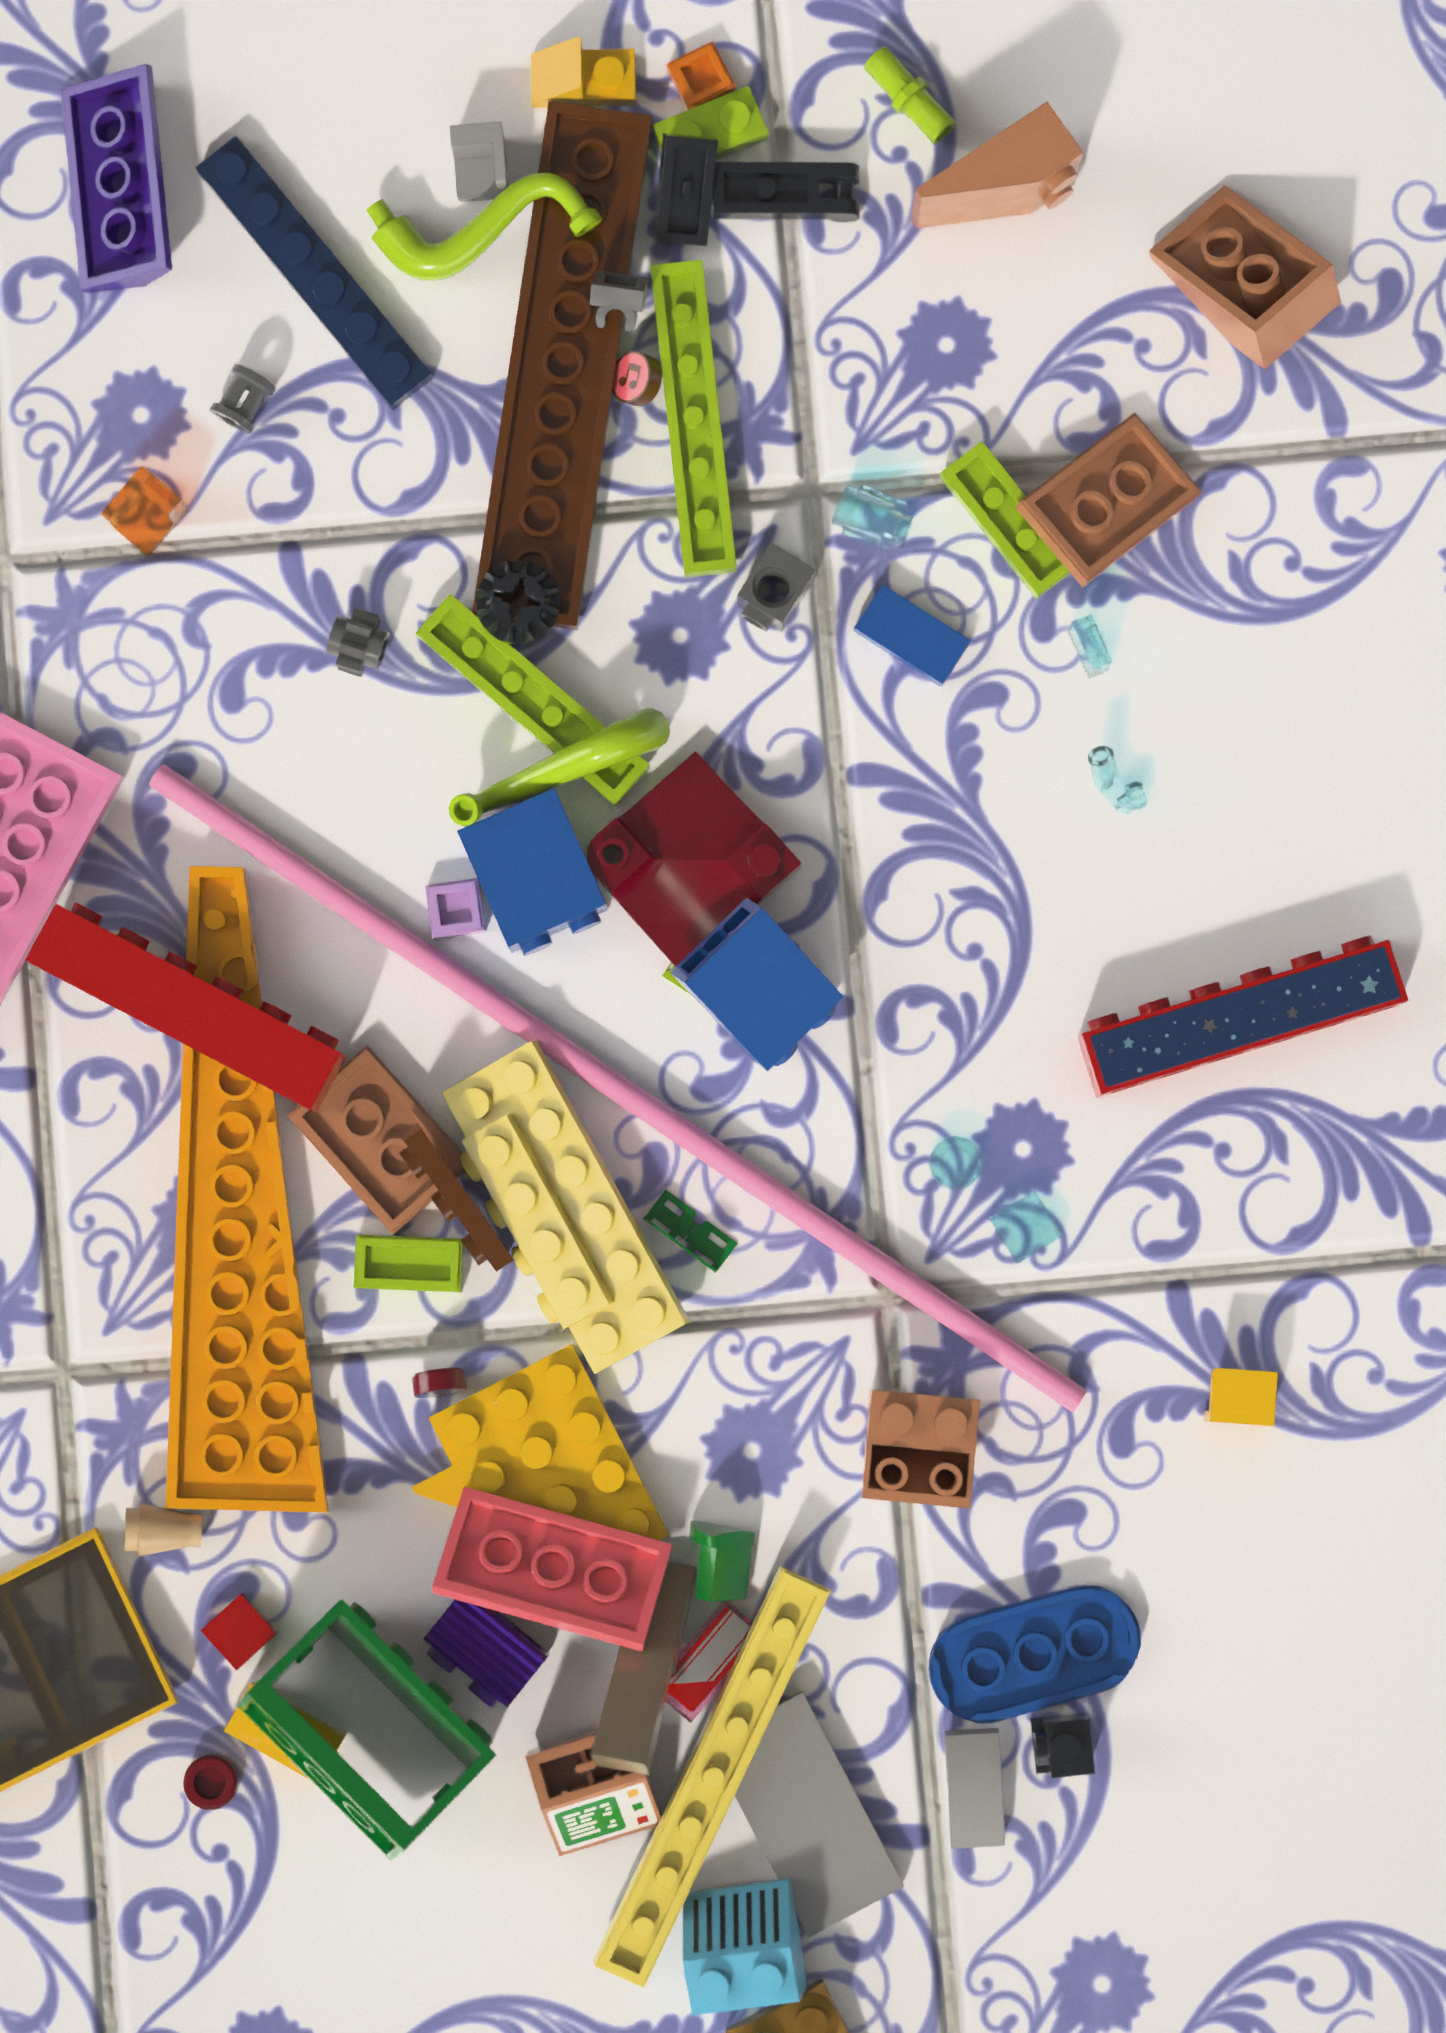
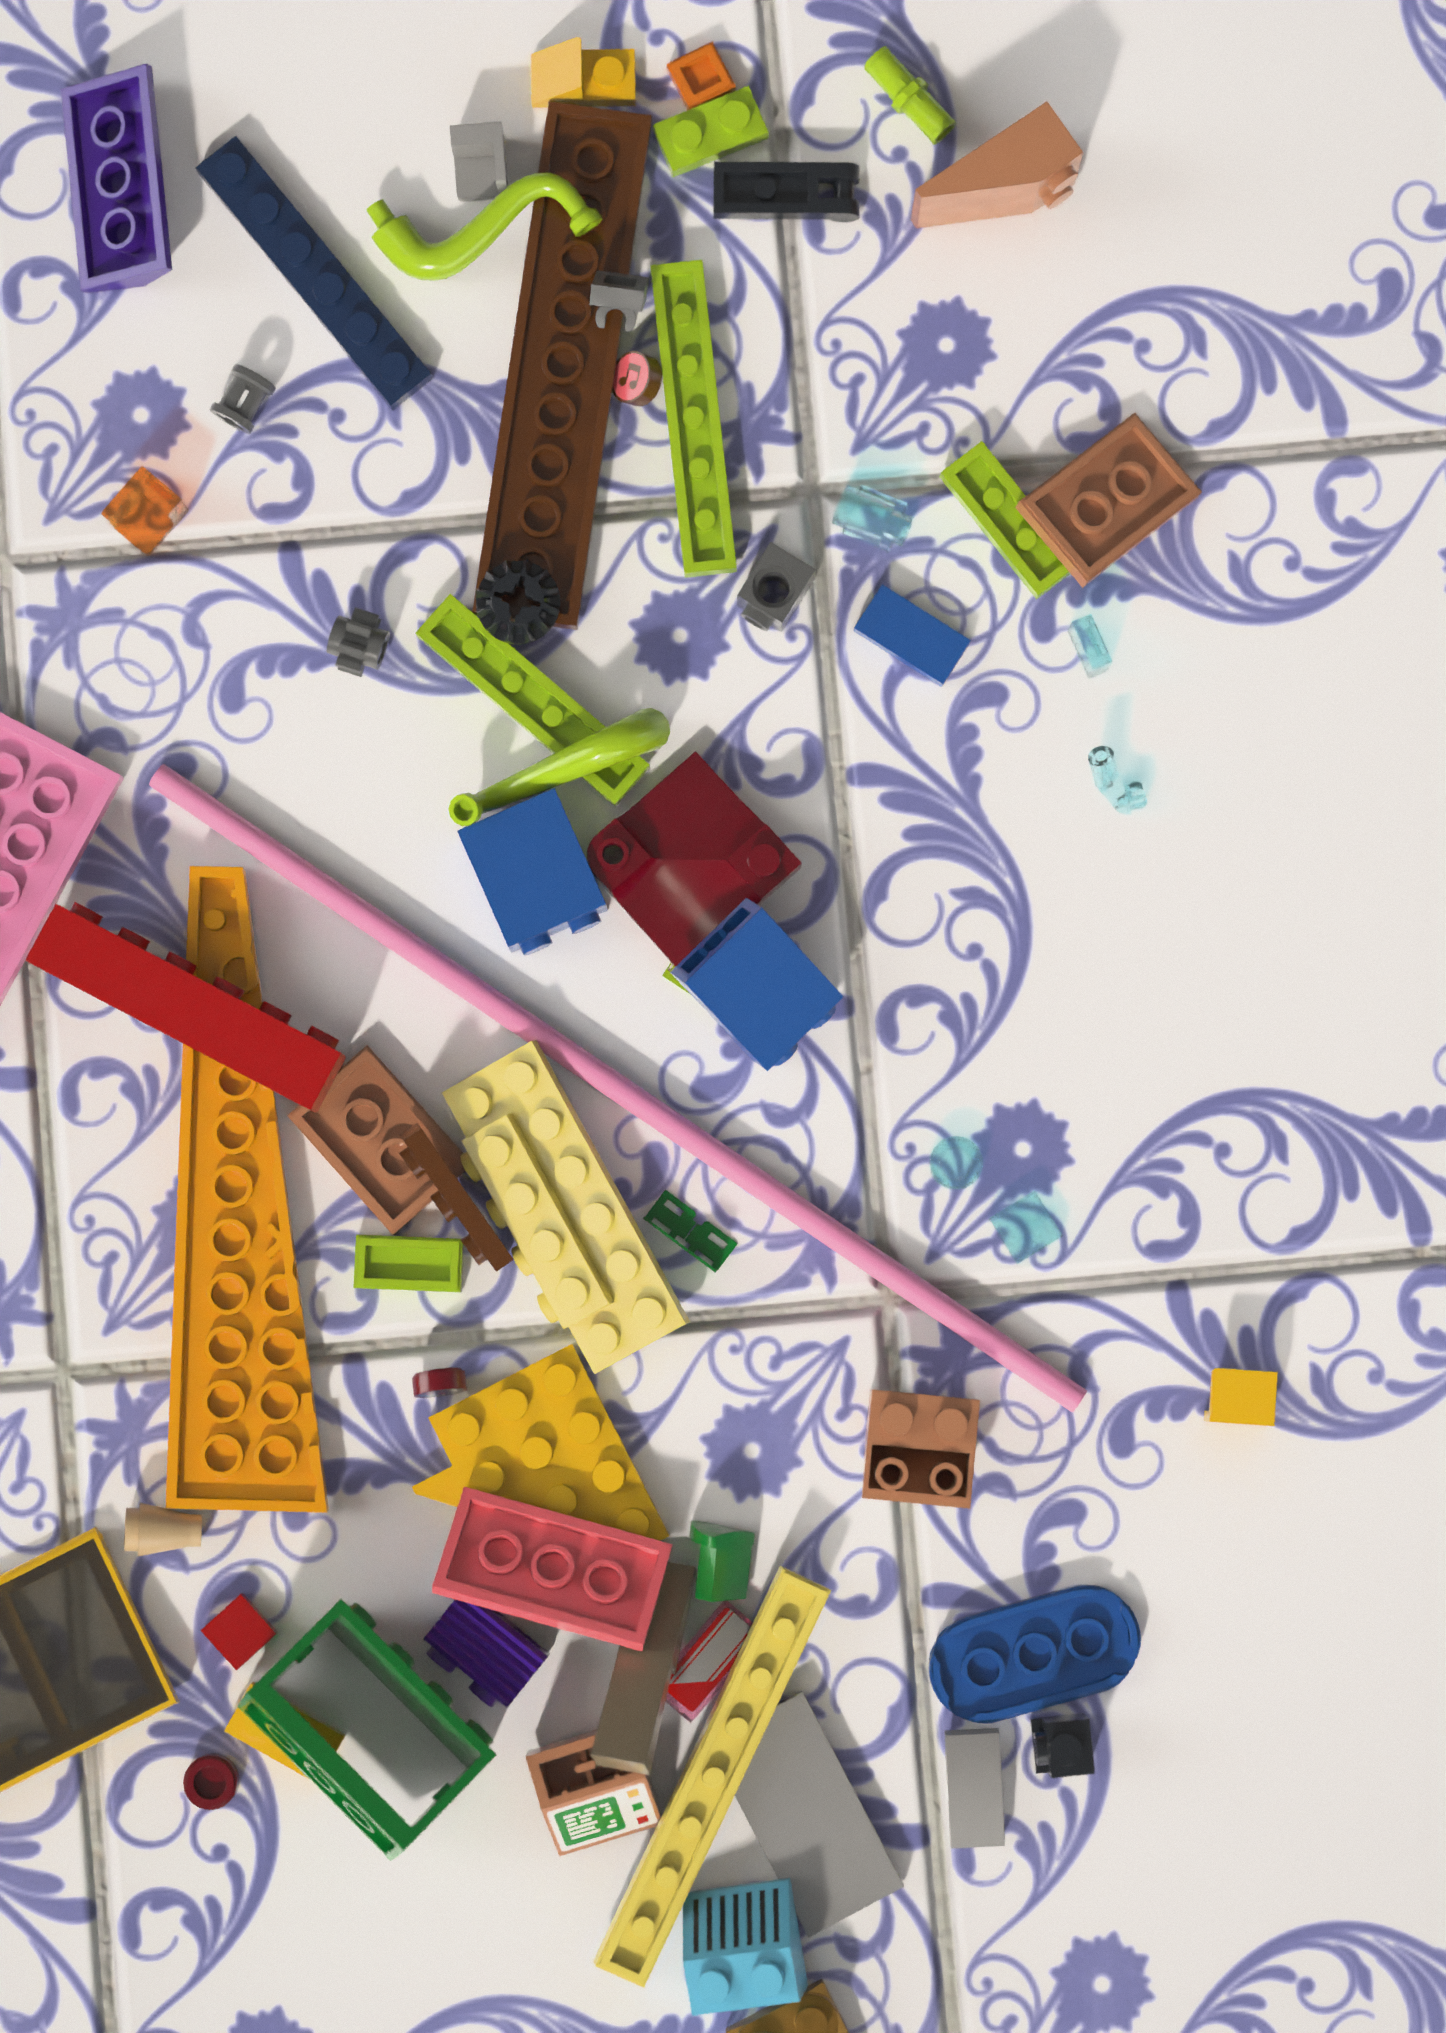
lavender tile [425,878,486,940] -> none
black plate [653,133,718,246] -> none
dark blue brick [1077,935,1409,1098] -> none
nougat slope [1149,185,1341,370] -> none

